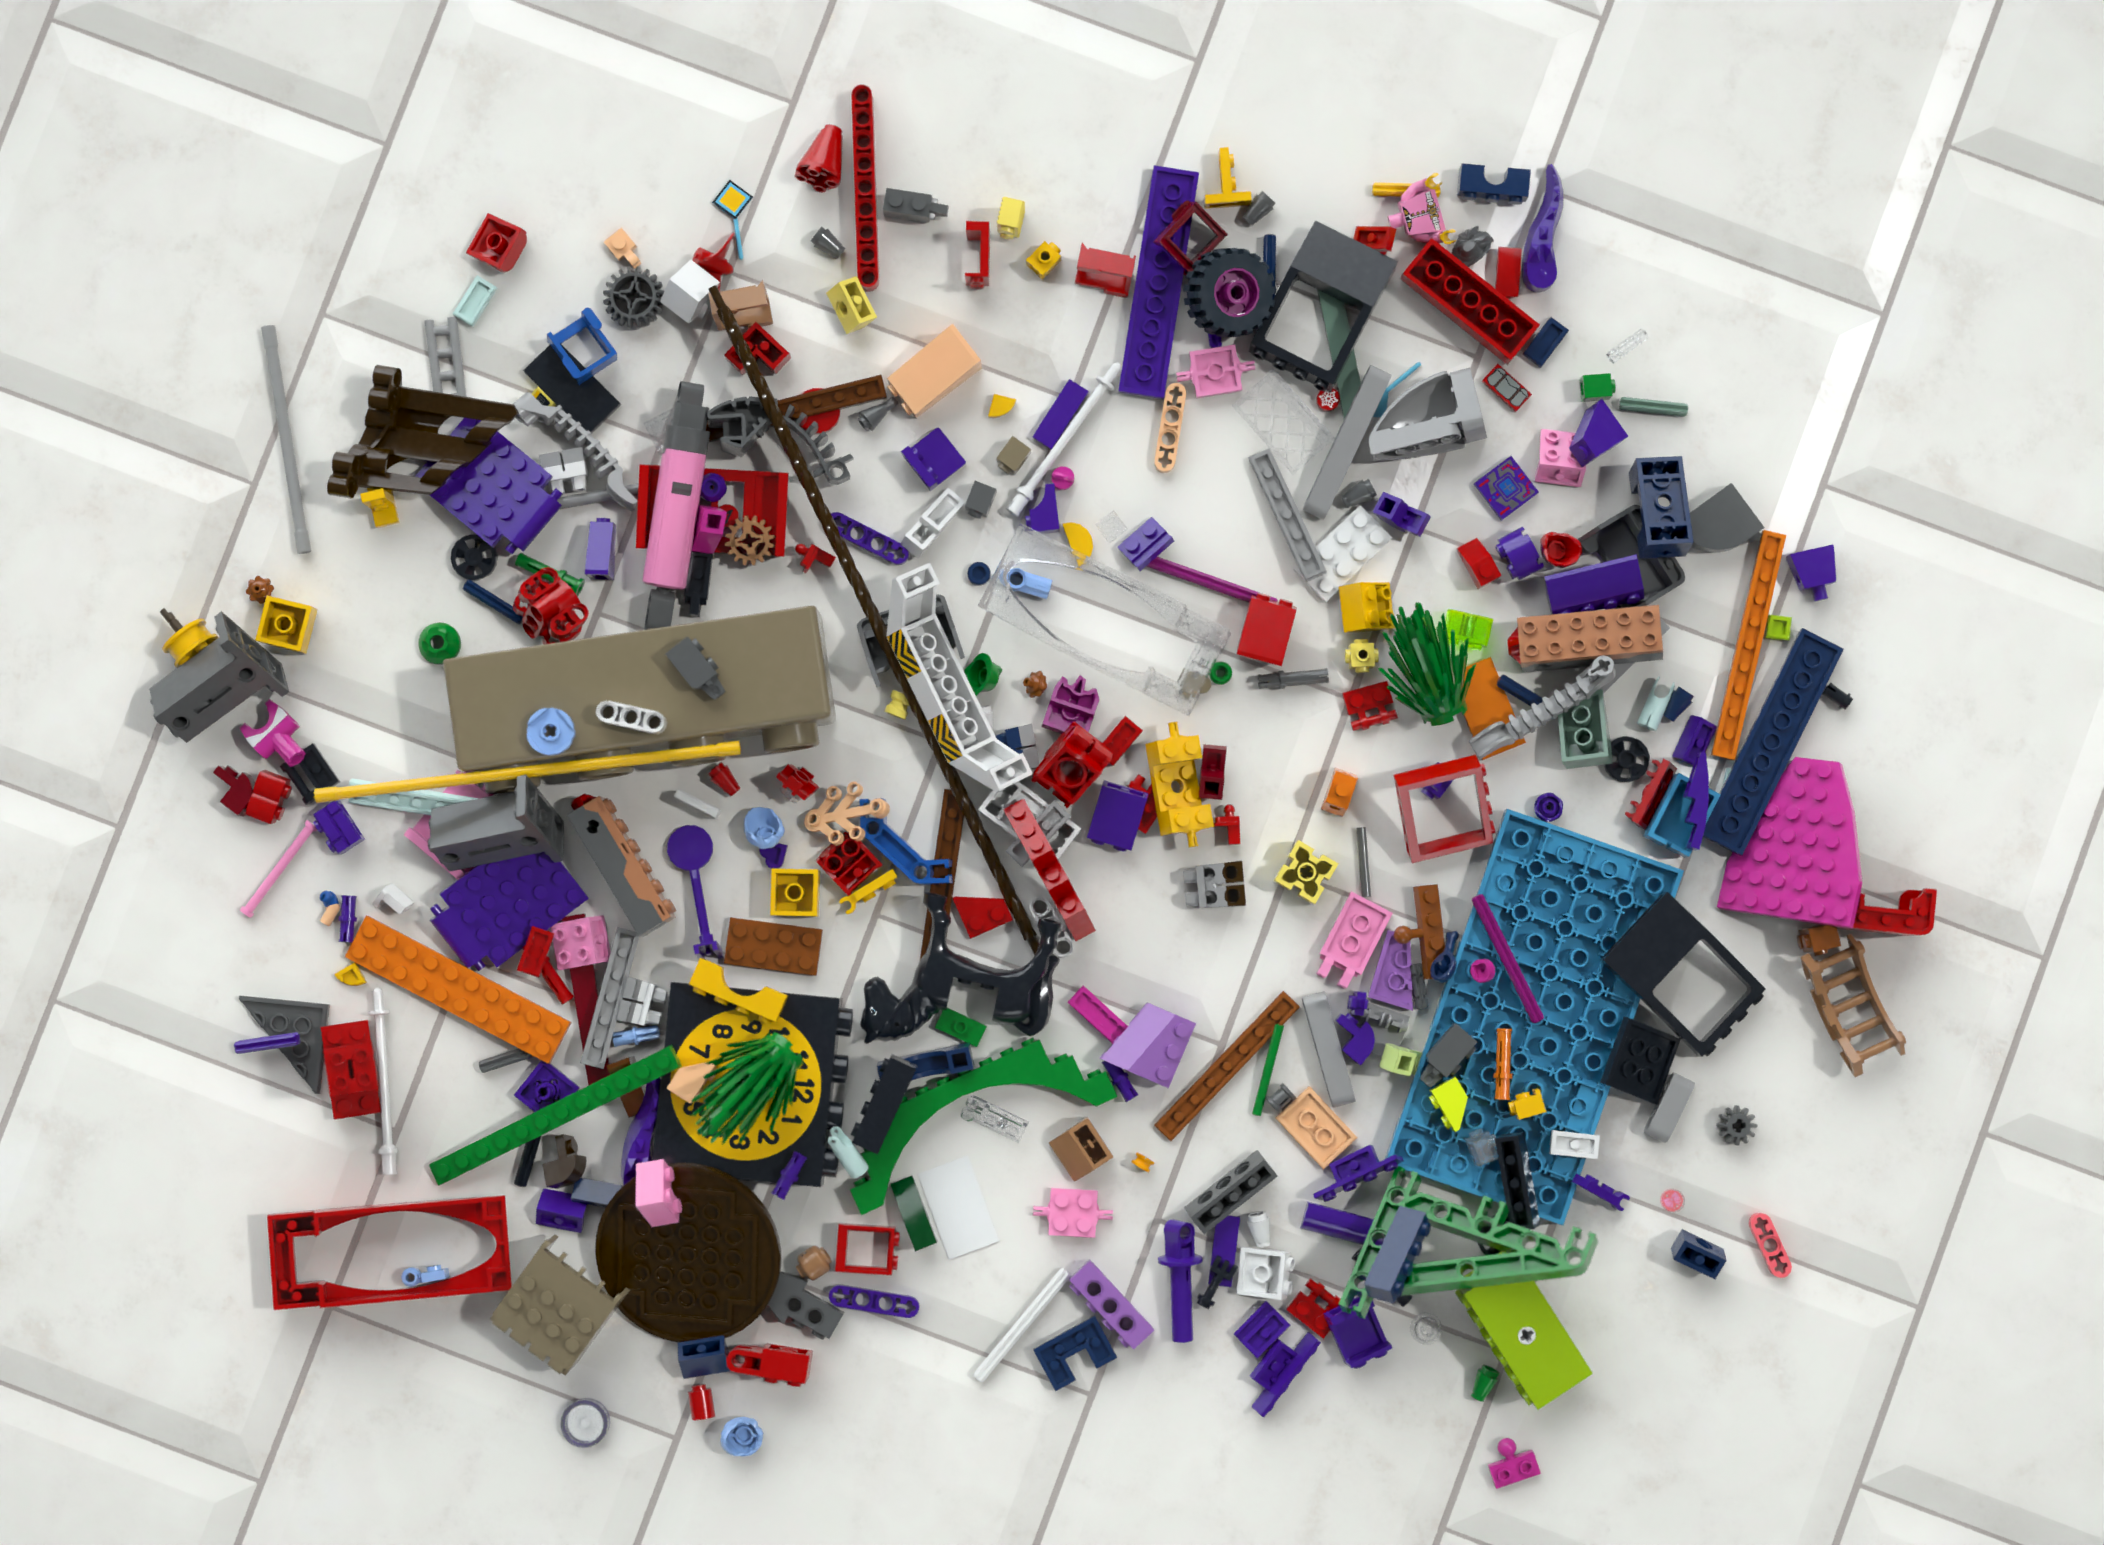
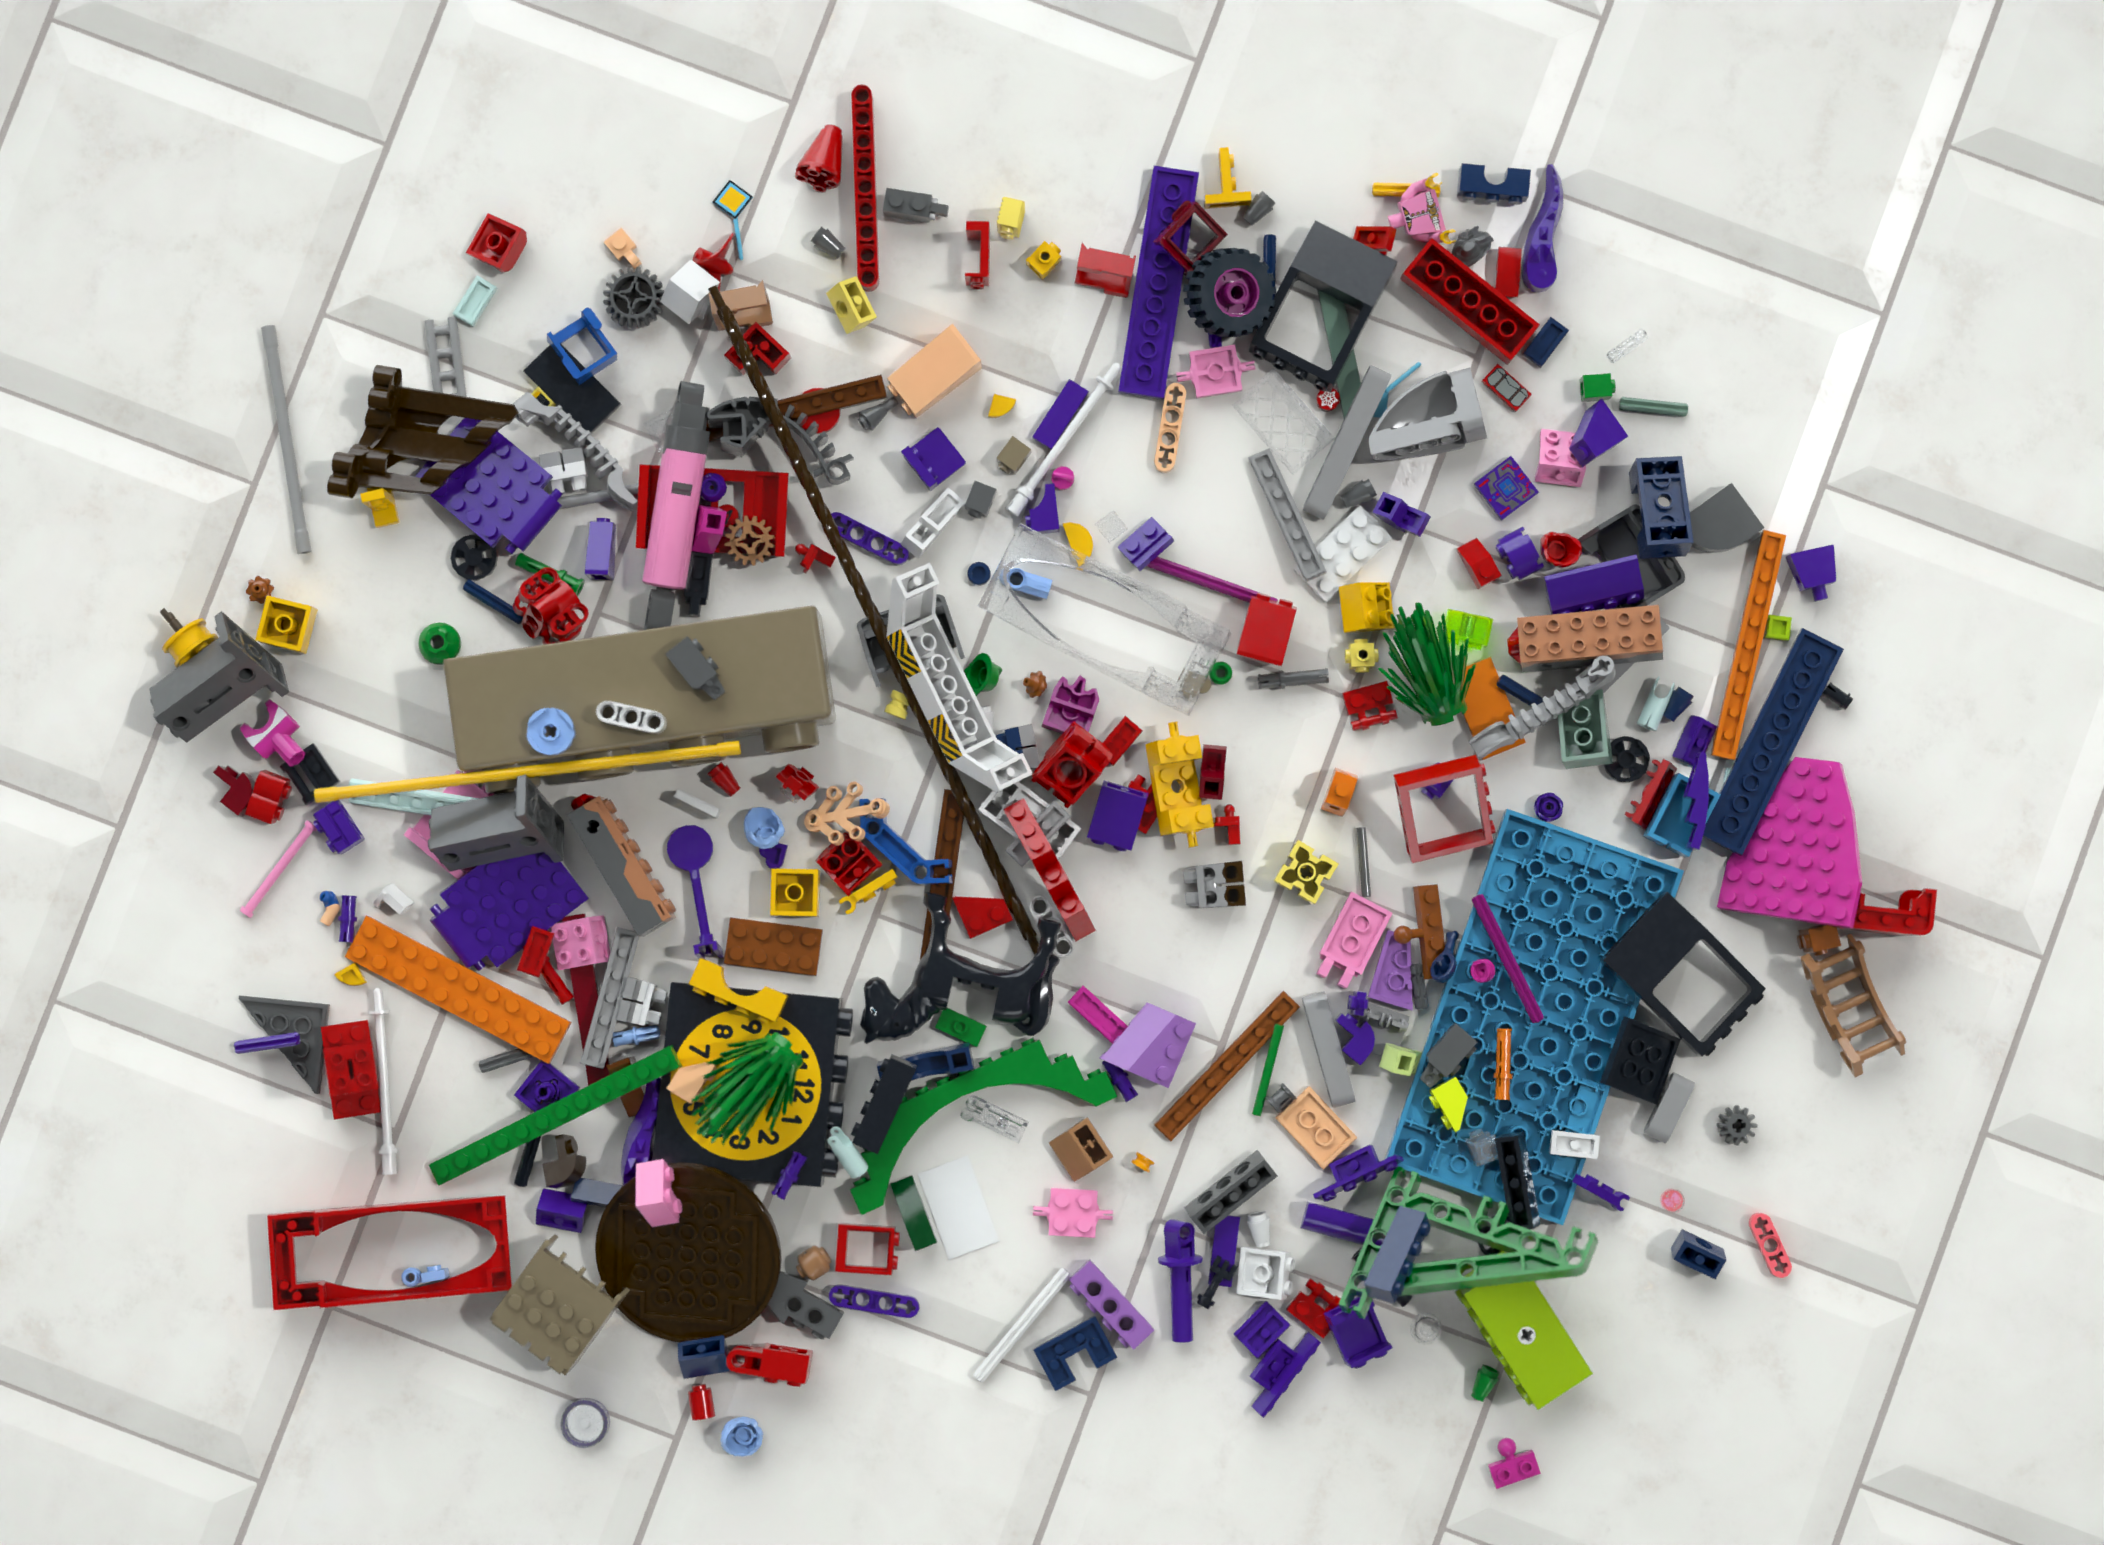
yellow brick [1507,1089,1546,1120] -> none

